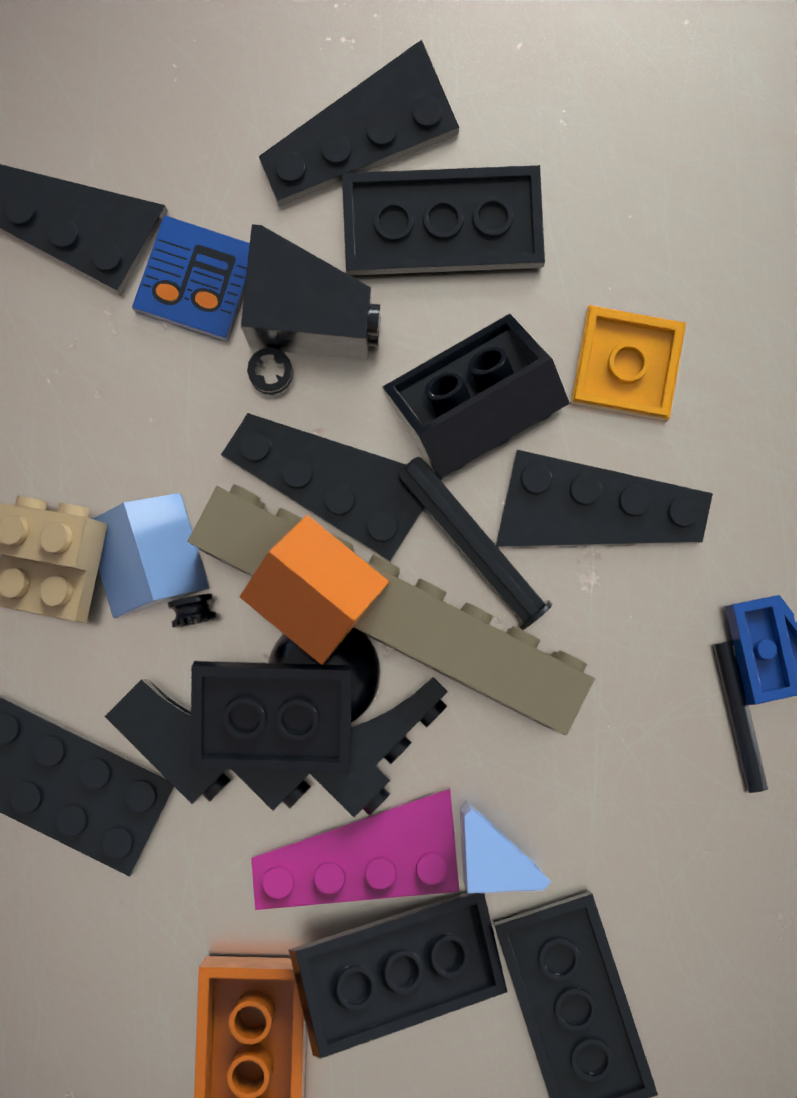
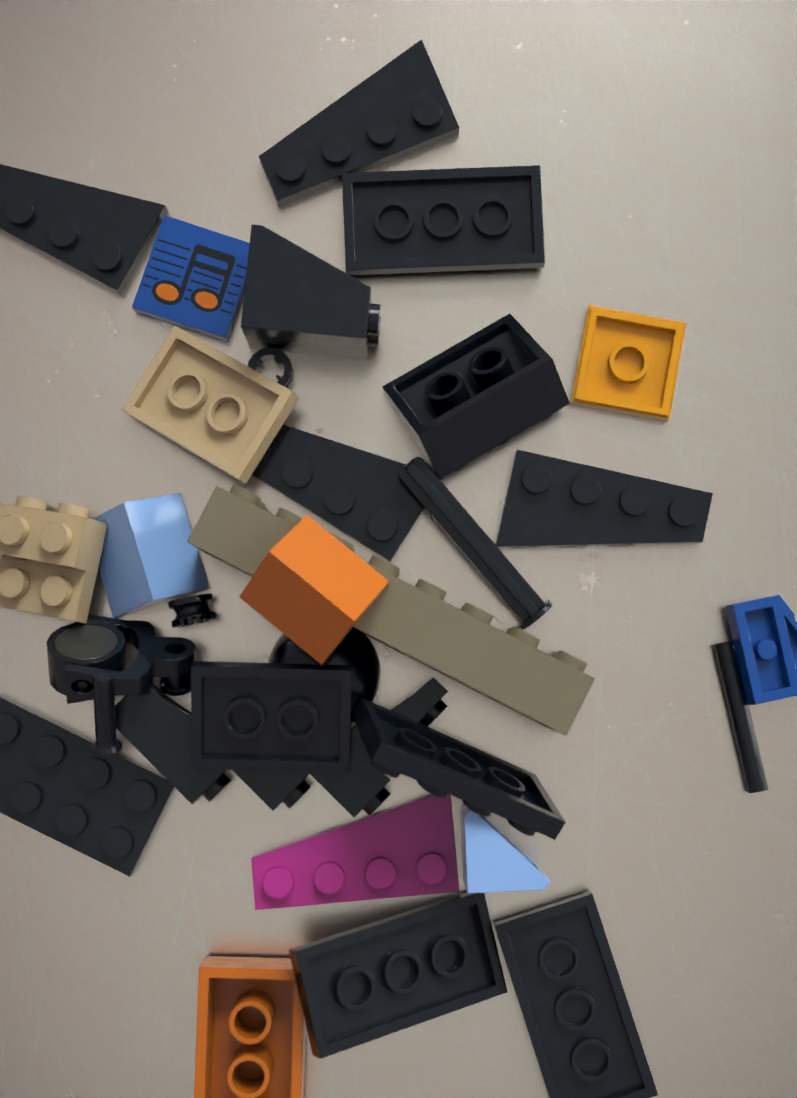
none -> black piece [46,614,196,756]
none -> tan plate [121,325,299,484]
none -> black plate [352,698,566,840]

